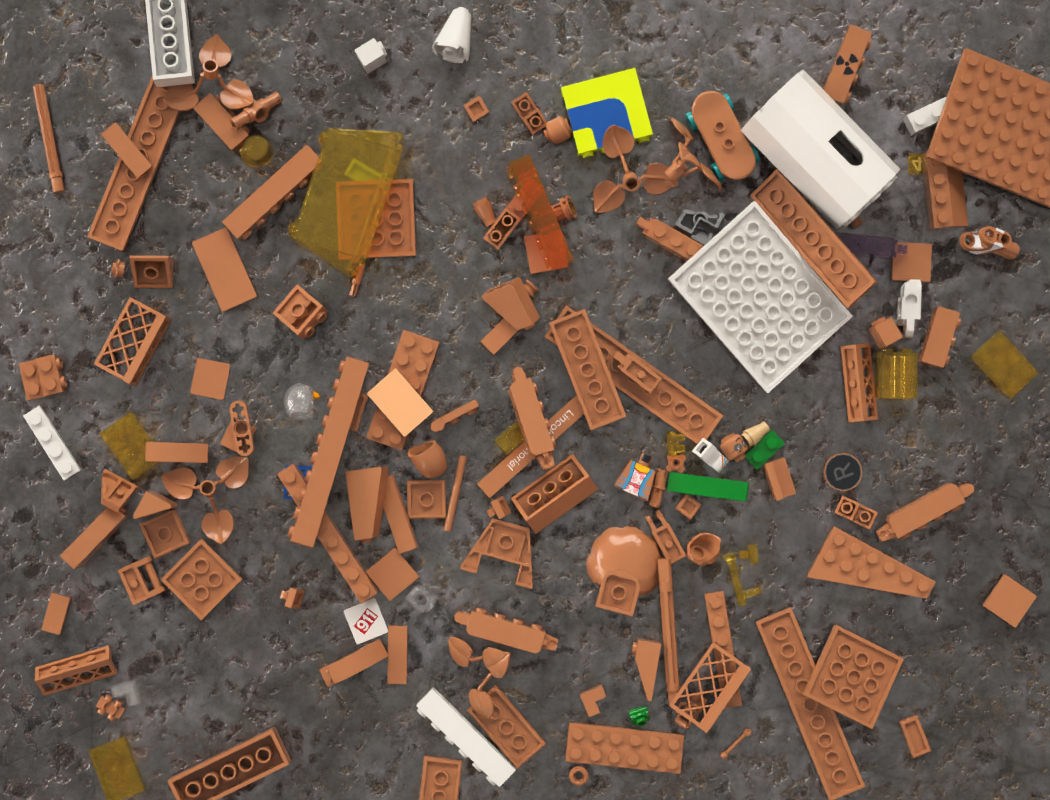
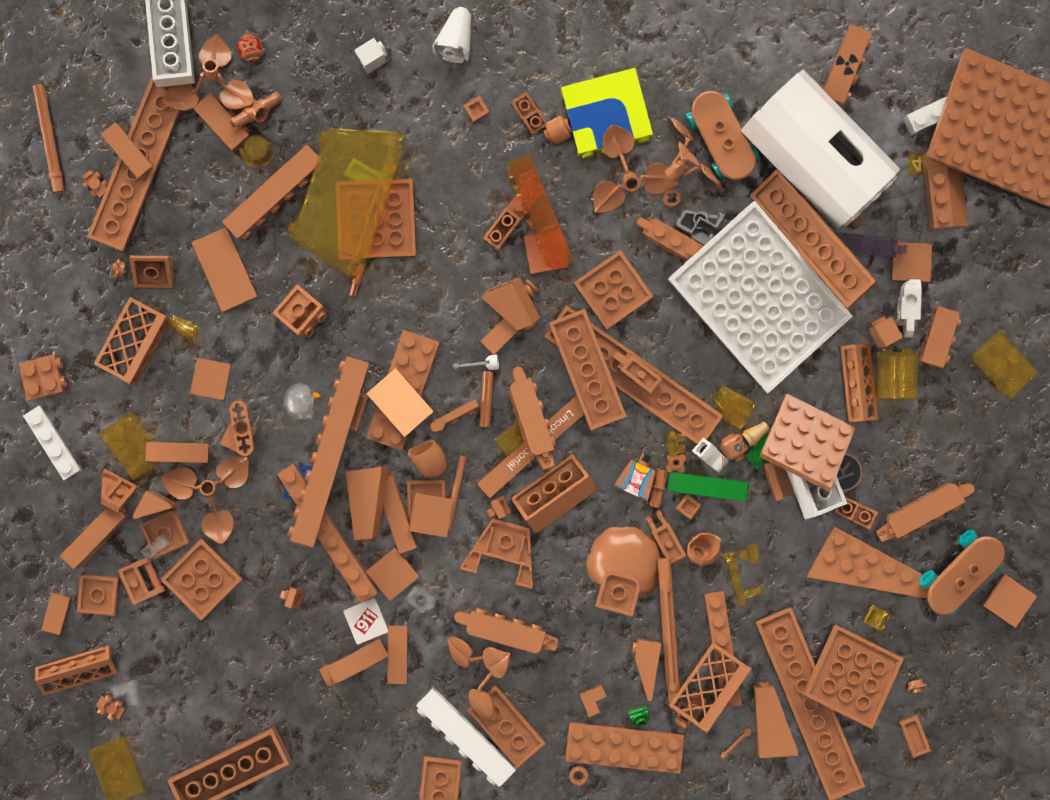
nougat cone [473,197,496,227] -> none
nougat piece [551,195,577,221] -> none
nougat connector [959,226,1020,260] -> none
none -> nougat tile [76,574,120,616]
none -> nougat piece [82,170,108,198]
none -> clear piece [140,535,171,561]
none -> clear yellow cone [168,315,198,340]
none -> nougat head [236,34,264,64]
none -> nougat tile [408,493,453,537]
none -> hinge [453,354,499,370]
none -> nougat axle [479,371,493,428]
none -> nougat plate [573,250,654,330]
none -> nougat bush [663,189,681,208]
none -> clear yellow slope [714,385,756,430]
none -> nougat slope [753,682,798,758]
none -> plate [759,394,855,491]
none -> white slope [786,470,847,519]
none -> clear yellow tile [863,605,891,630]
none -> nougat plate [907,679,927,694]
none -> nougat piece [919,530,1005,616]

